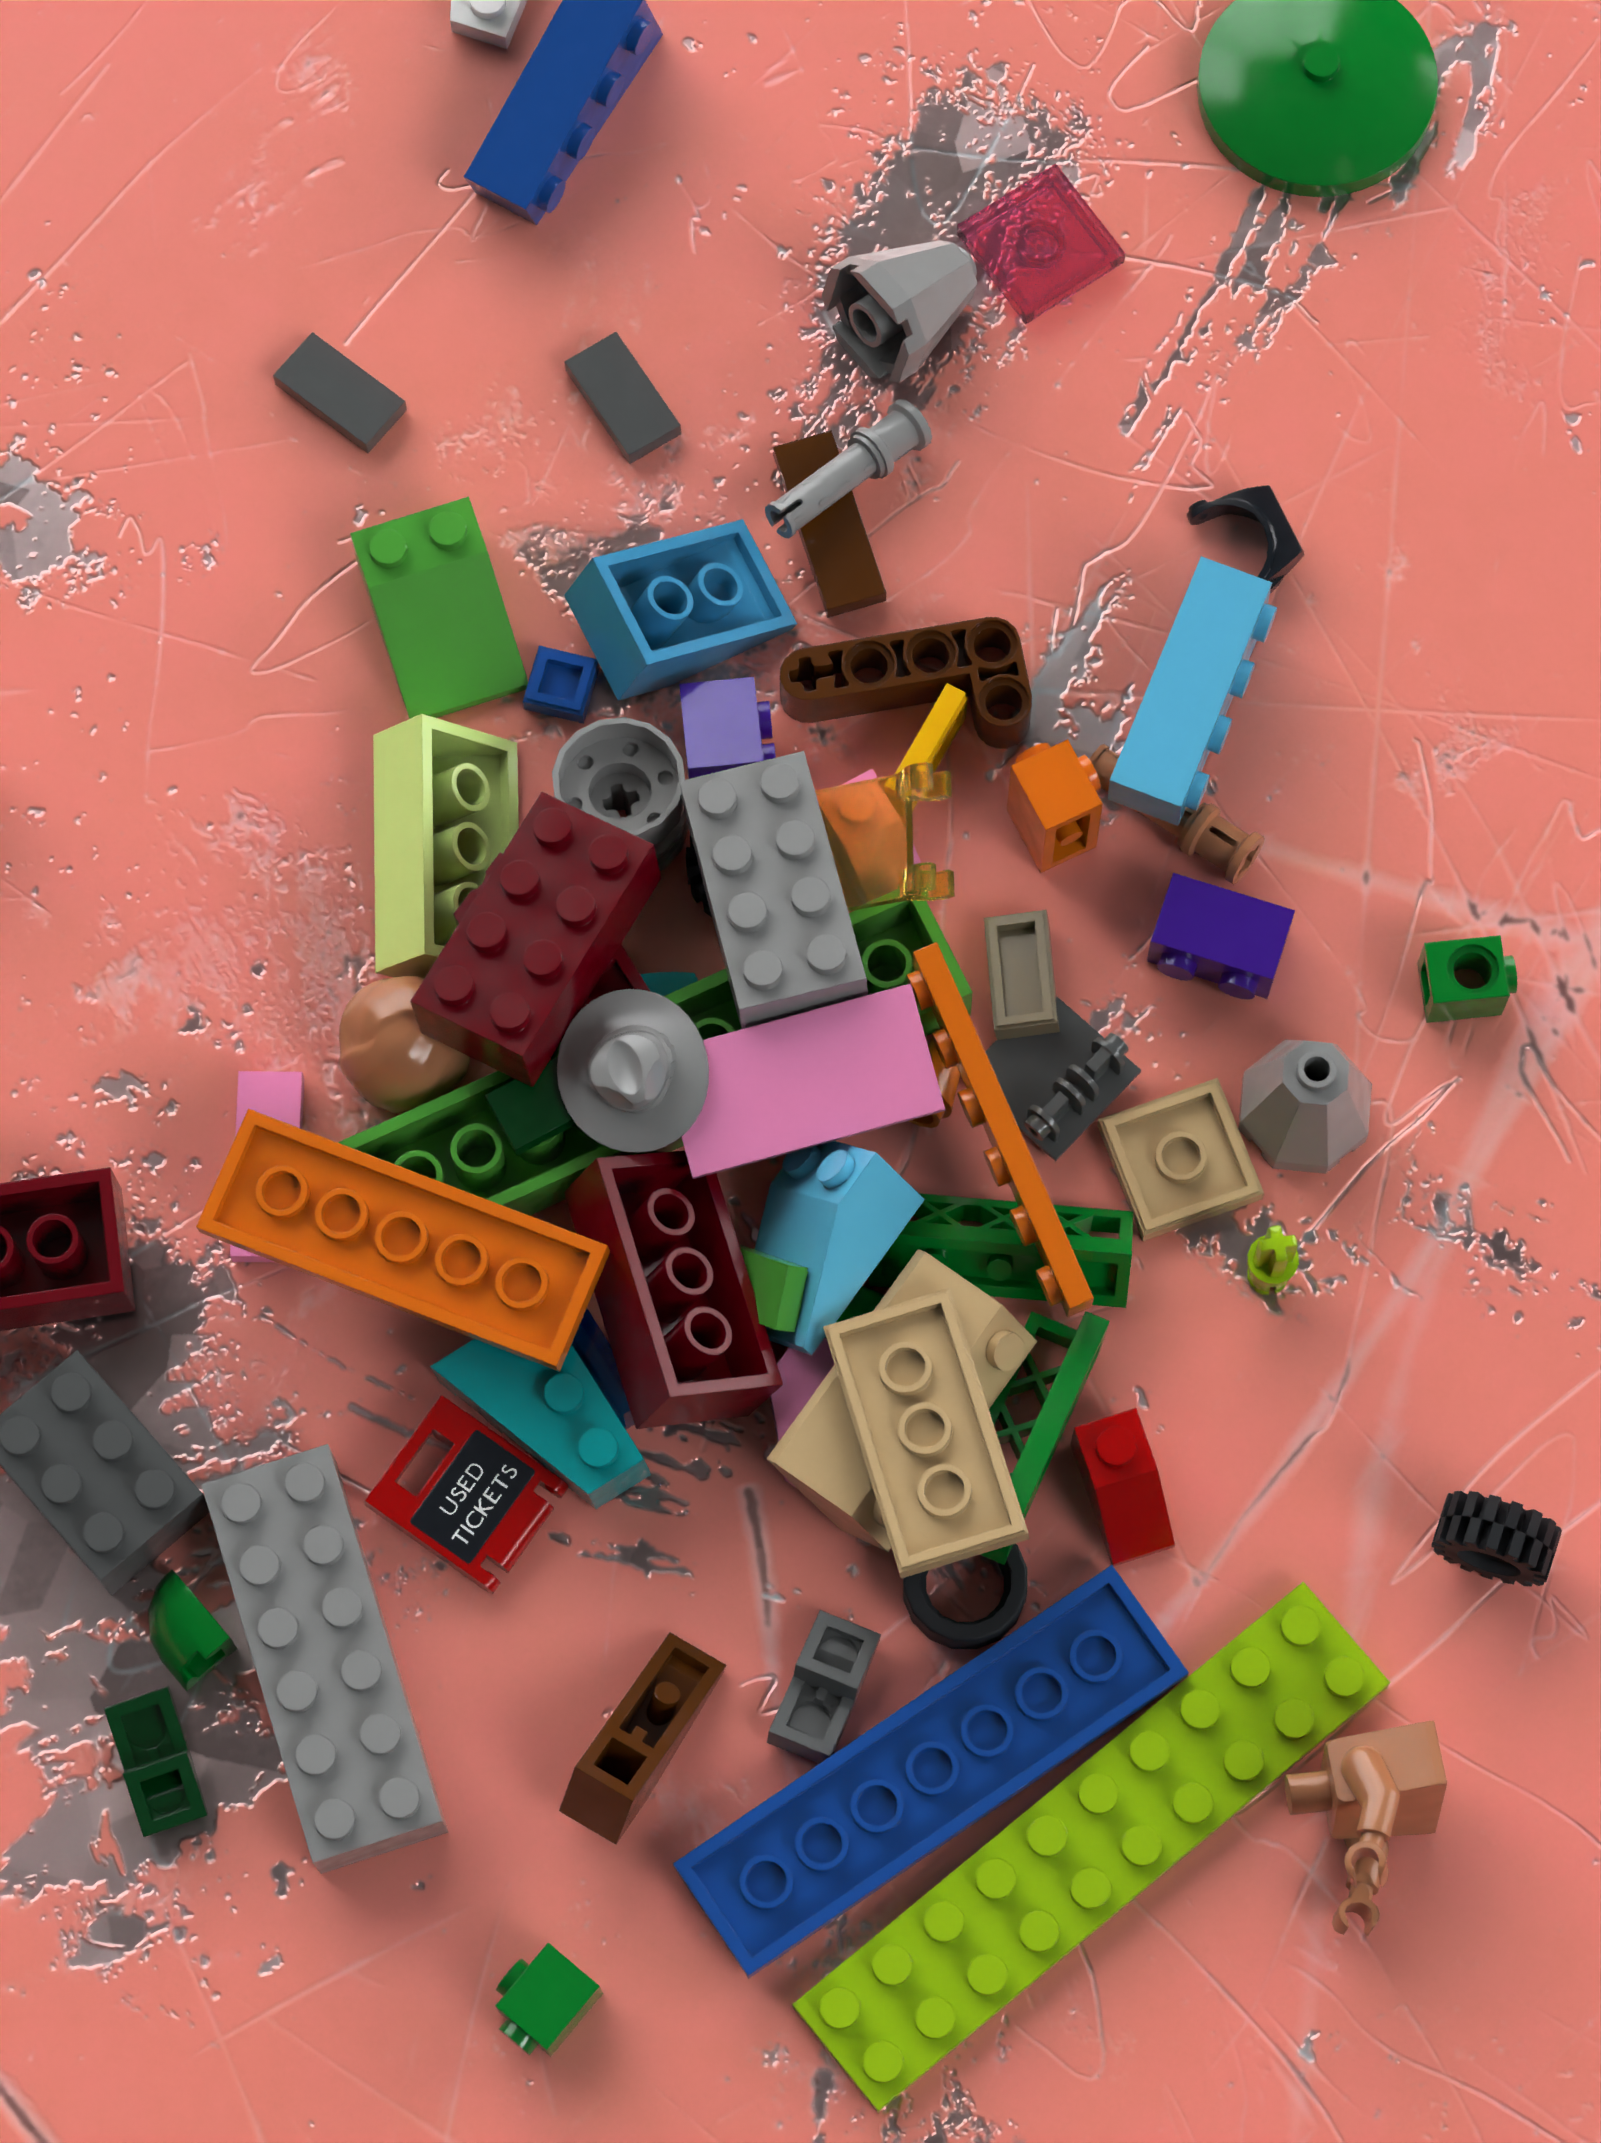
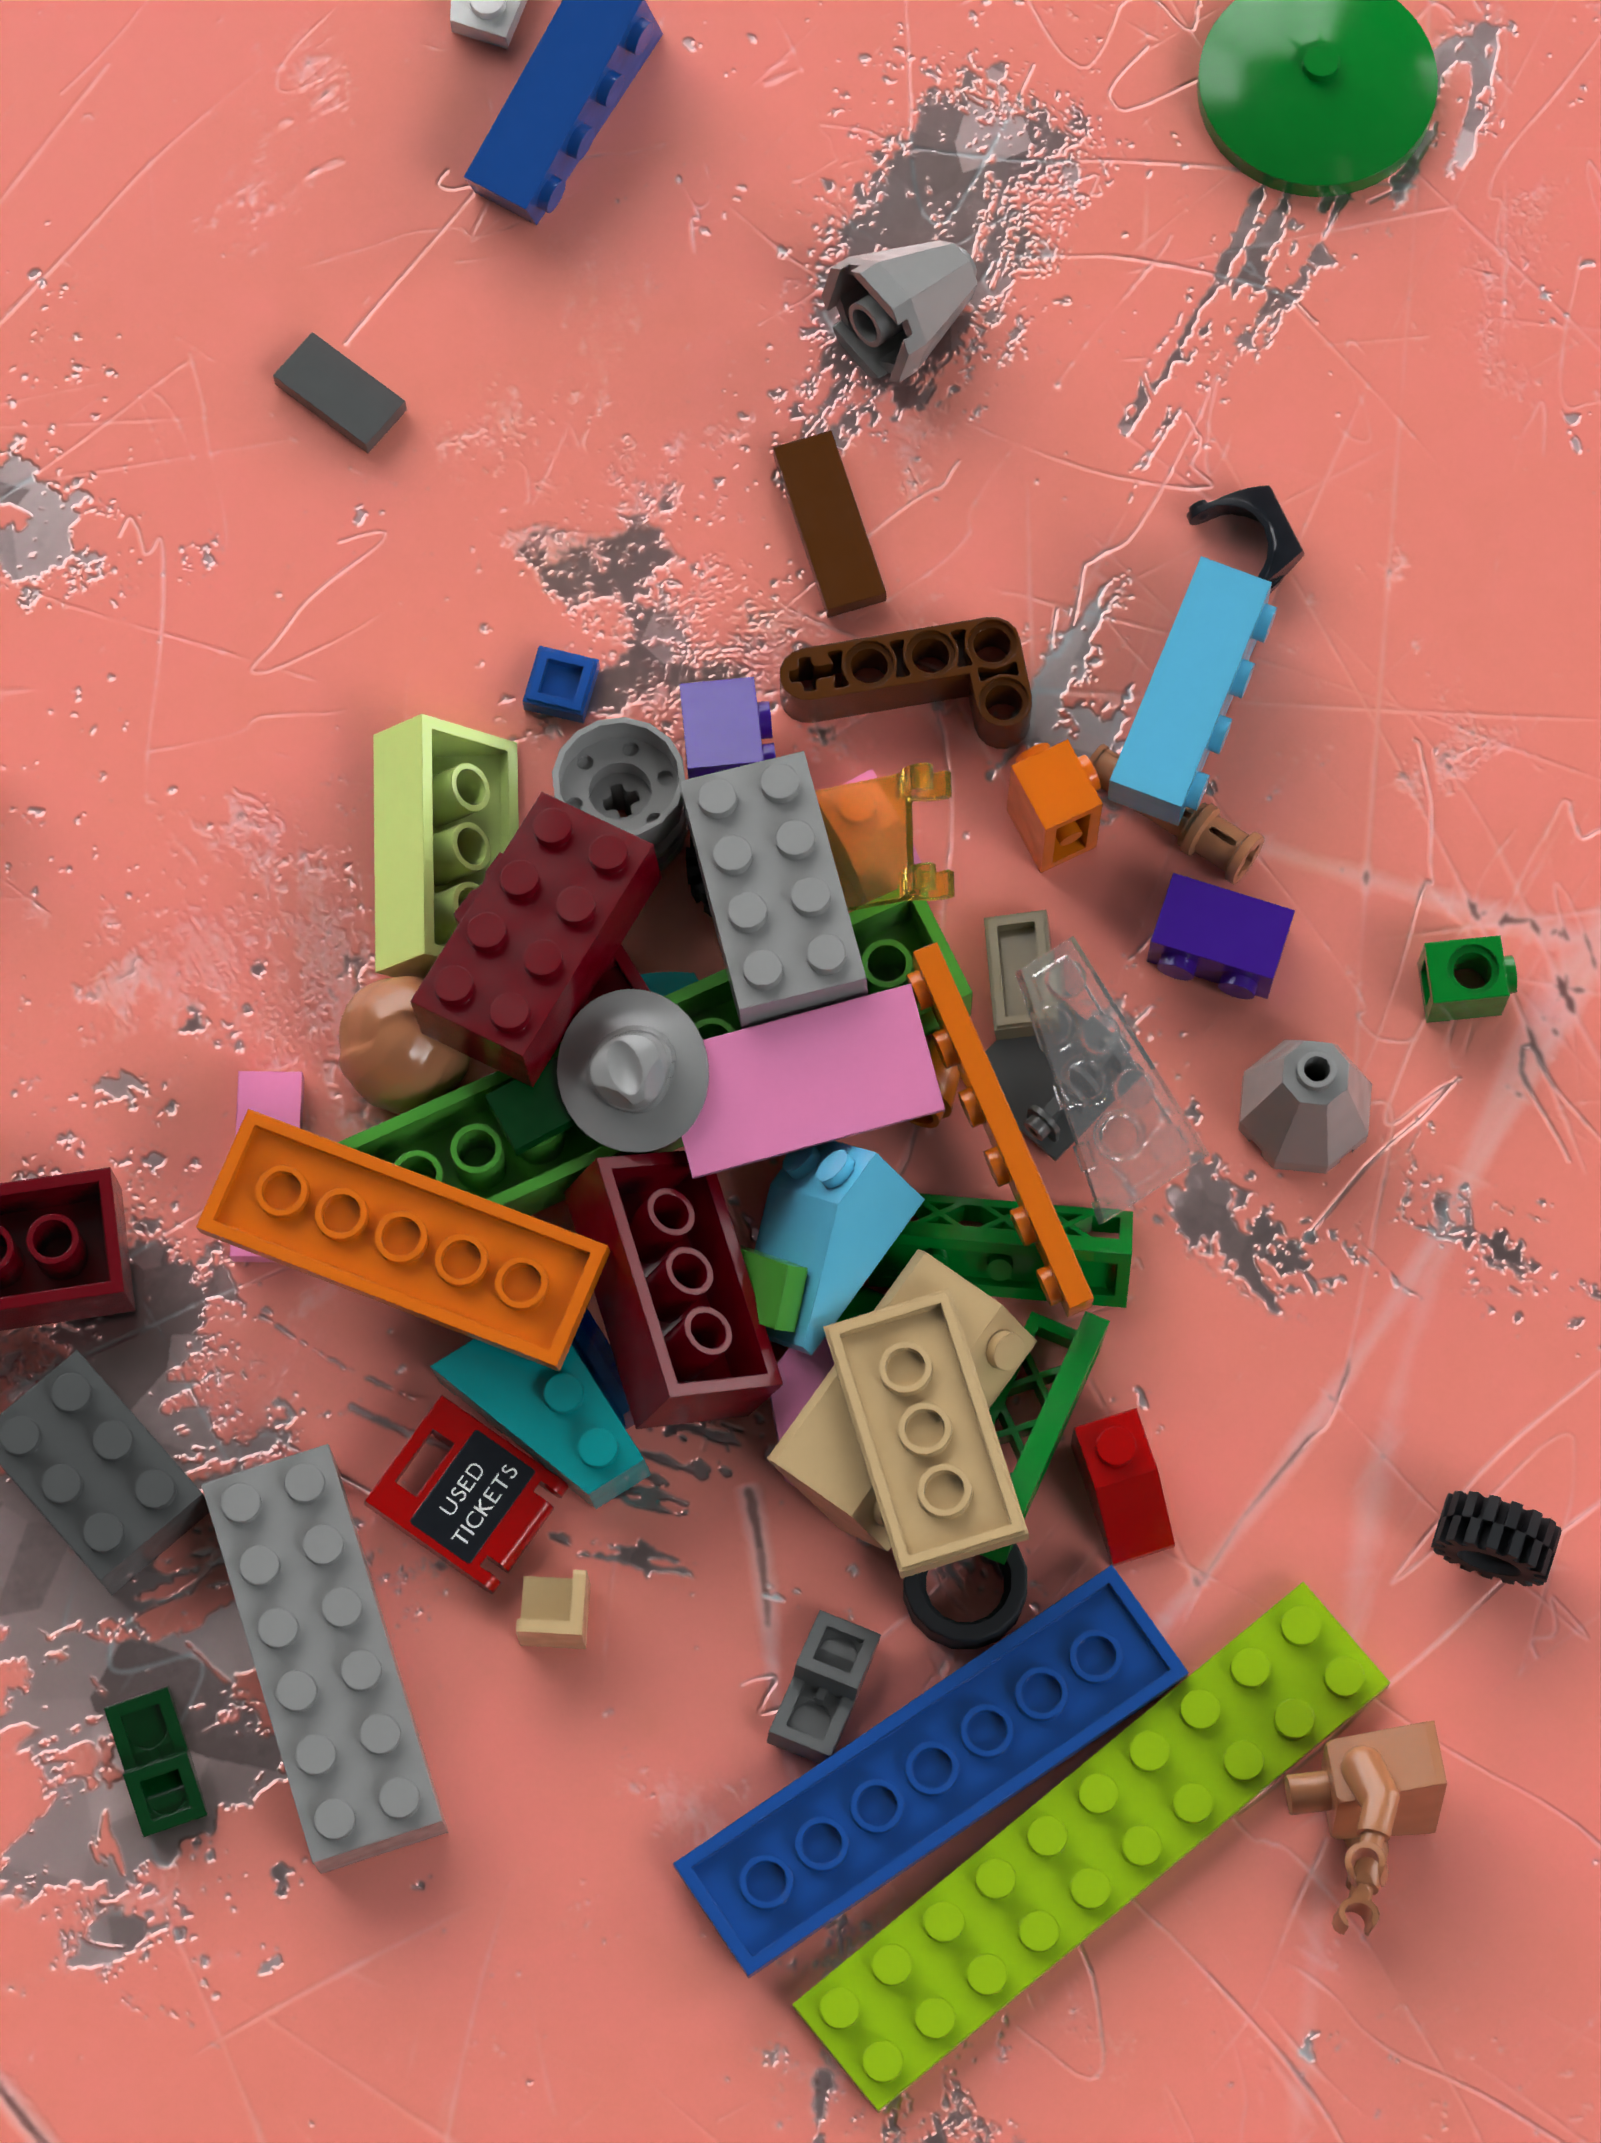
green brick [148,1570,237,1691] -> none
bright green slope [350,497,528,719] -> none
green brick [495,1943,603,2057] -> none
reddish brown slope [559,1632,726,1844] -> none
dark azure slope [564,519,797,701] -> none
dark grey tile [565,332,681,464] -> none
light grey pin [765,399,932,539] -> none
yellow tile [887,683,967,818] -> none
clear pink tile [957,163,1125,325] -> none
tan tile [1097,1078,1264,1241] -> none
lime axle [1247,1225,1299,1295] -> none
none -> tan panel [516,1570,591,1649]
none -> clear wing [1015,936,1210,1224]

